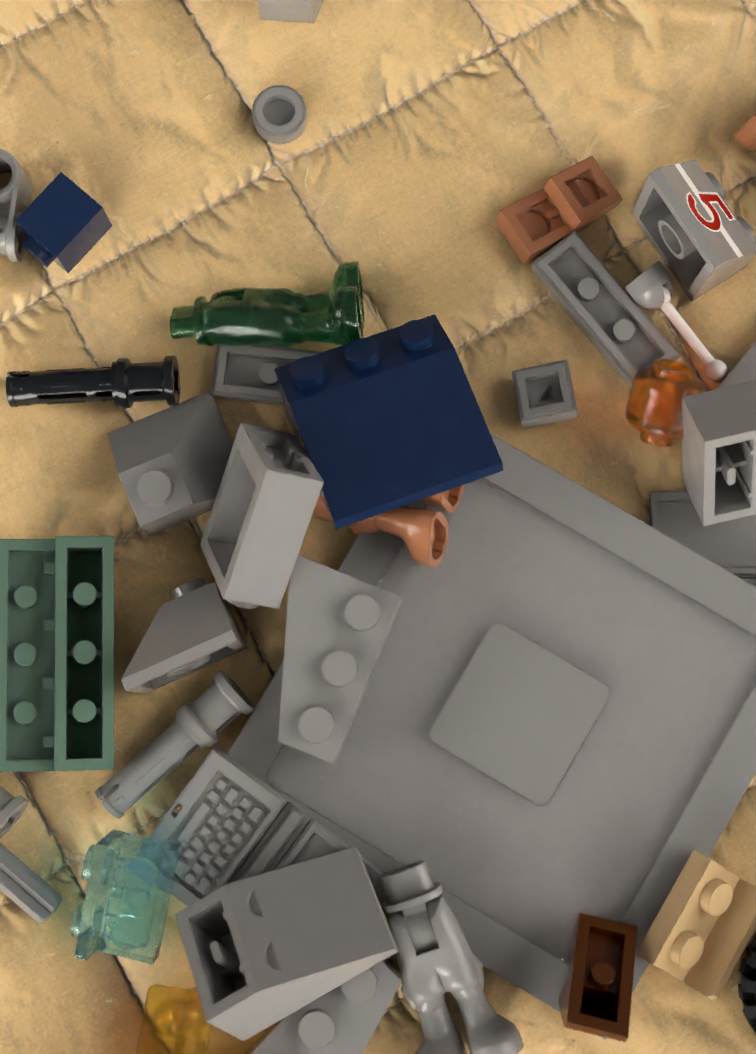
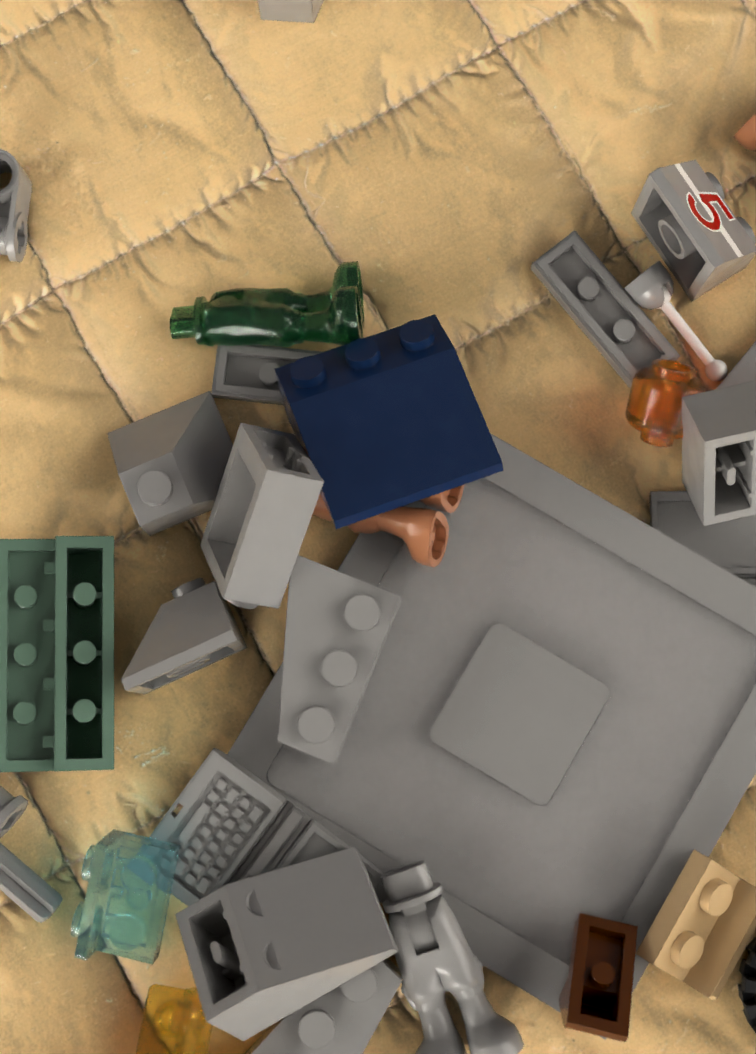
black pin [6,355,181,408] -> none
dark blue brick [16,172,112,274] -> none
light grey pin [95,670,254,819] -> none
light grey tile [252,85,307,144] -> none
nougat slope [494,156,623,264] -> none
light grey tile [512,359,578,429] -> none

